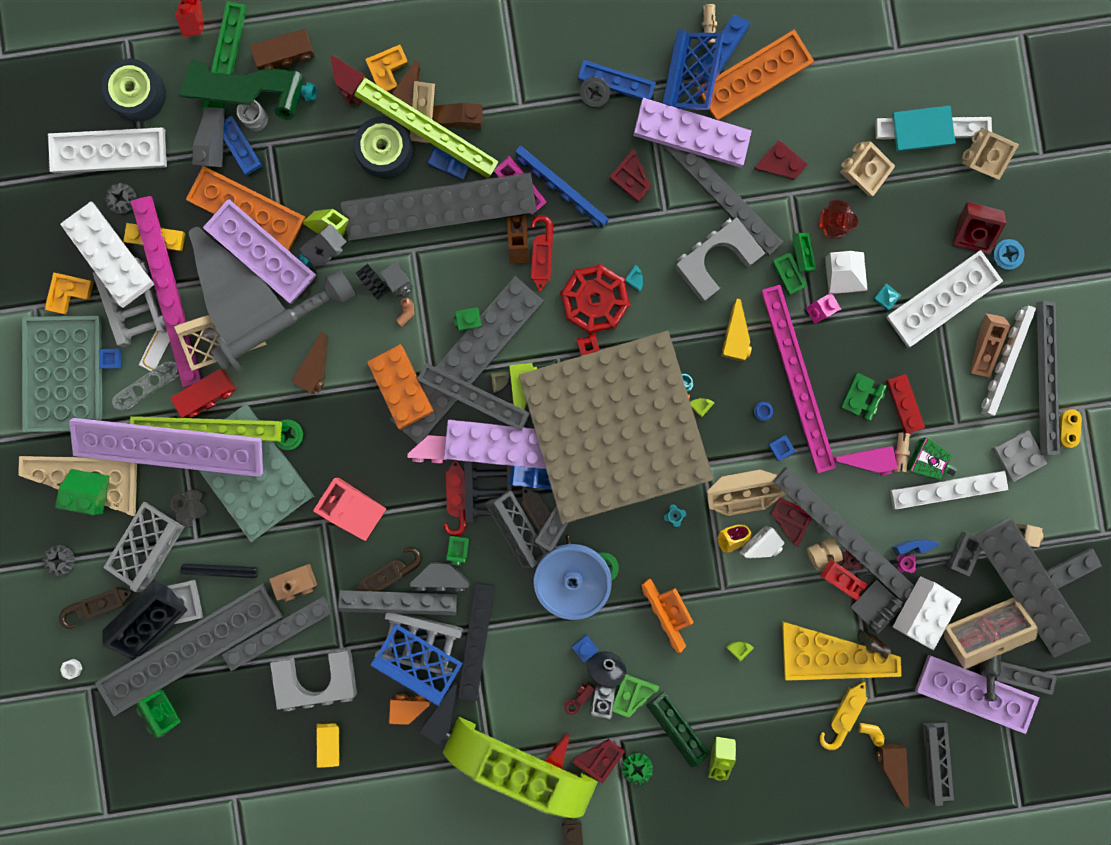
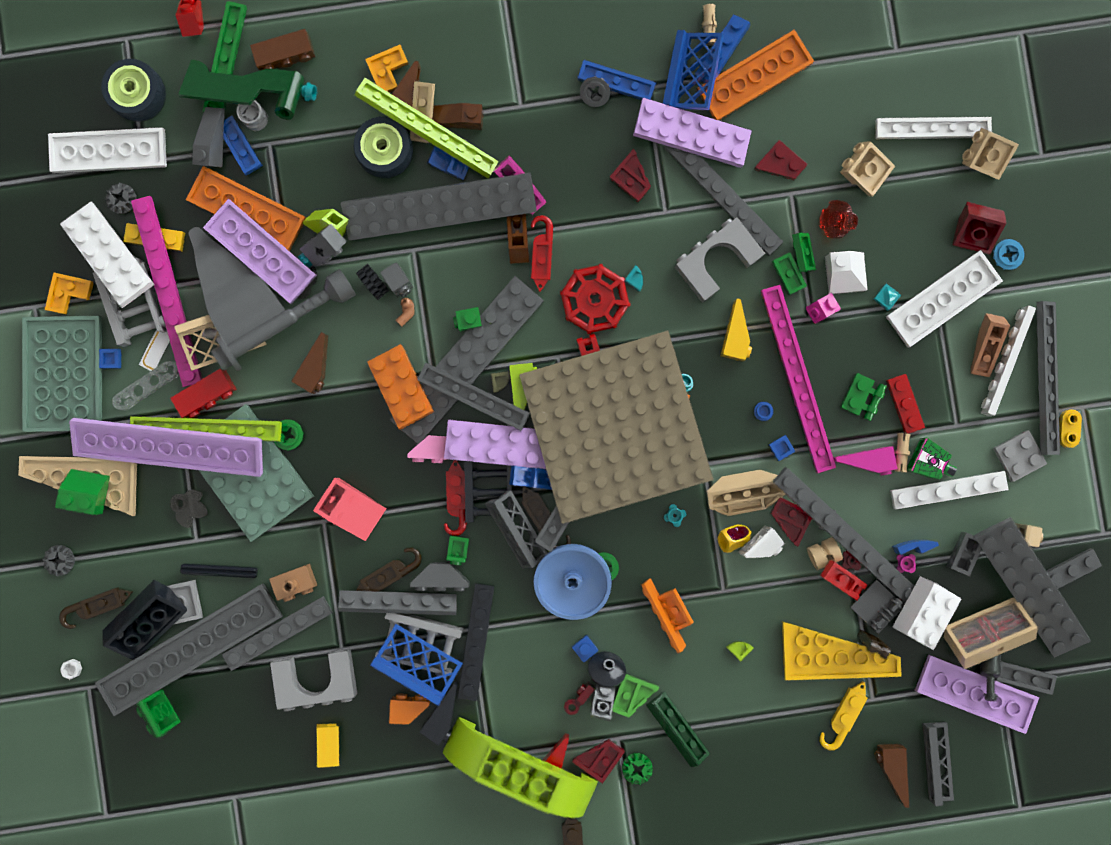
light grey fence [103,502,185,592] -> none
dark red slope [330,54,366,106] -> none
blue plate [515,146,609,228] -> none
lime tile [690,398,714,417] -> none
lime slope [708,737,736,781] -> none
yellow arm [858,723,885,747] -> none
teal tile [892,106,956,152] -> none

